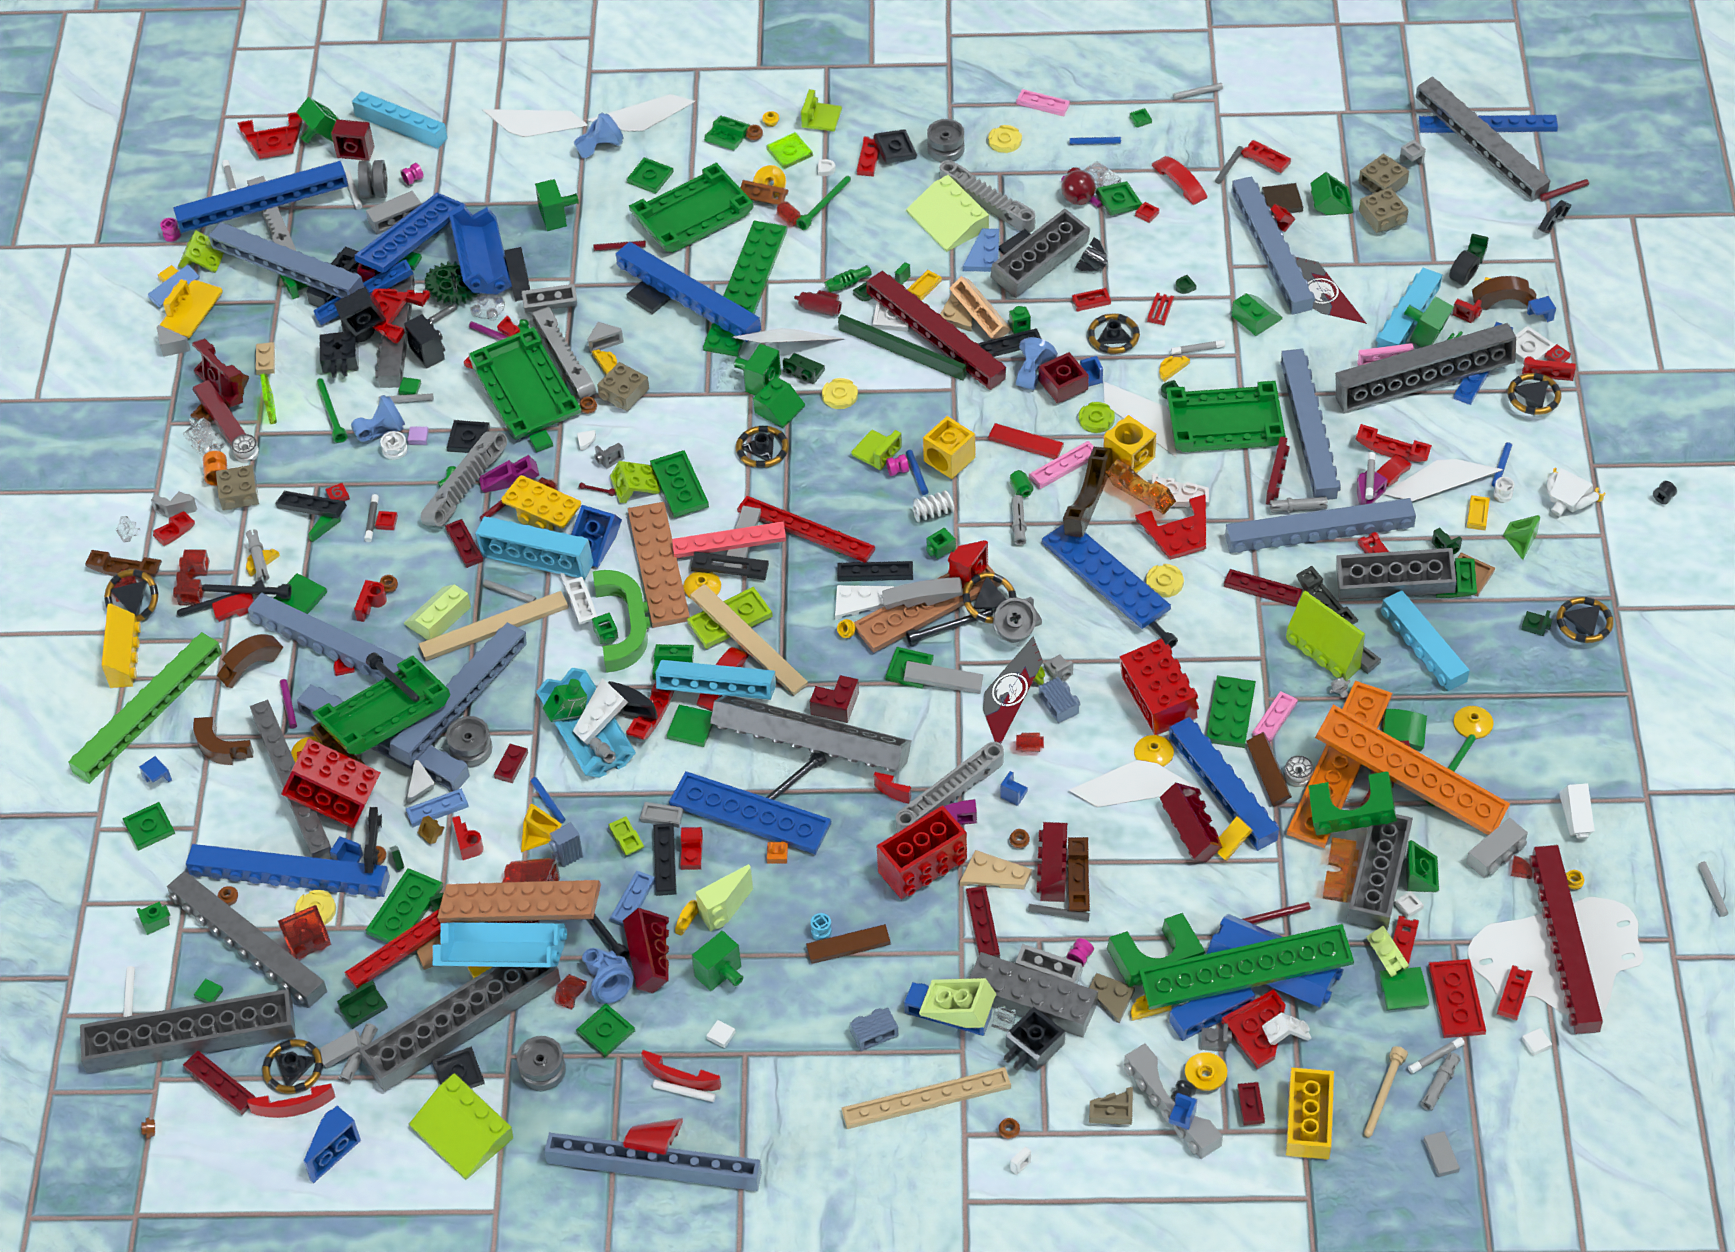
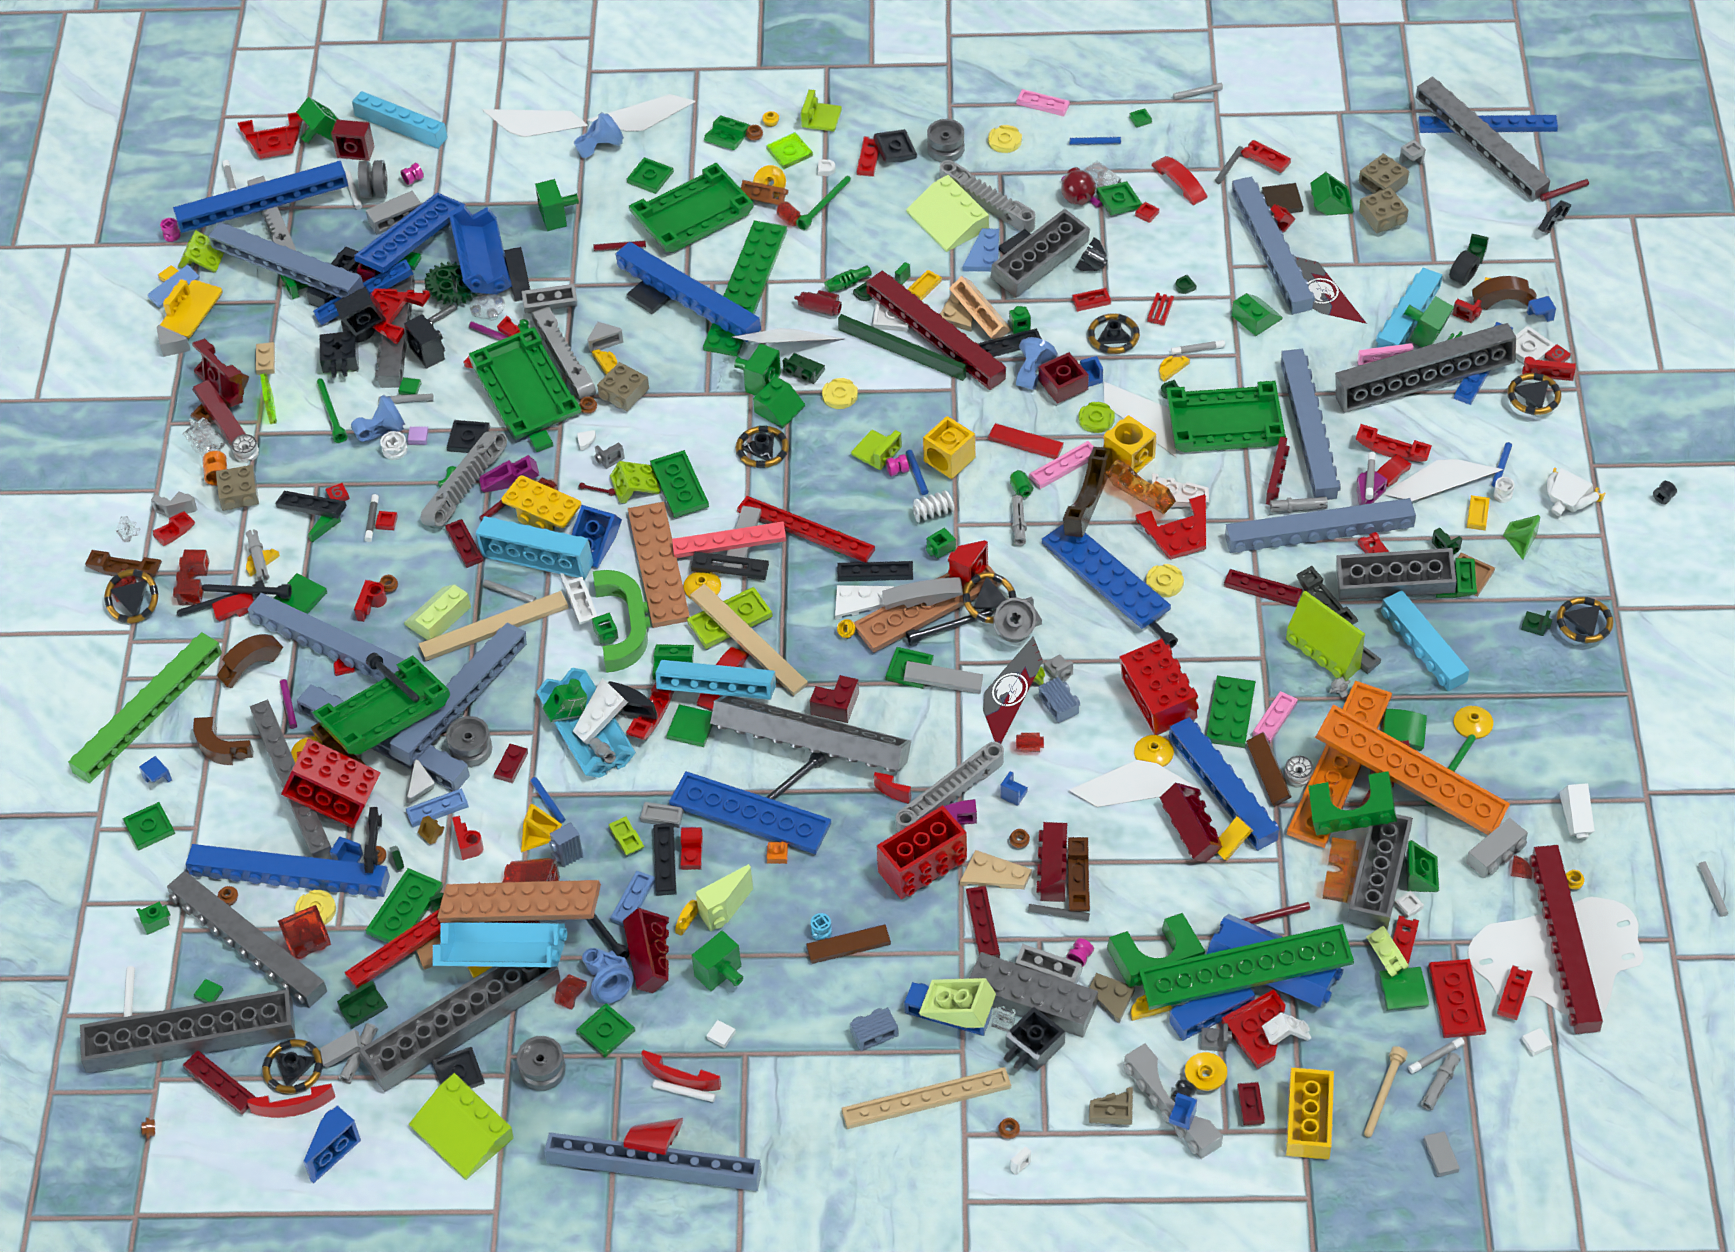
yellow slope [102,604,141,688] -> none

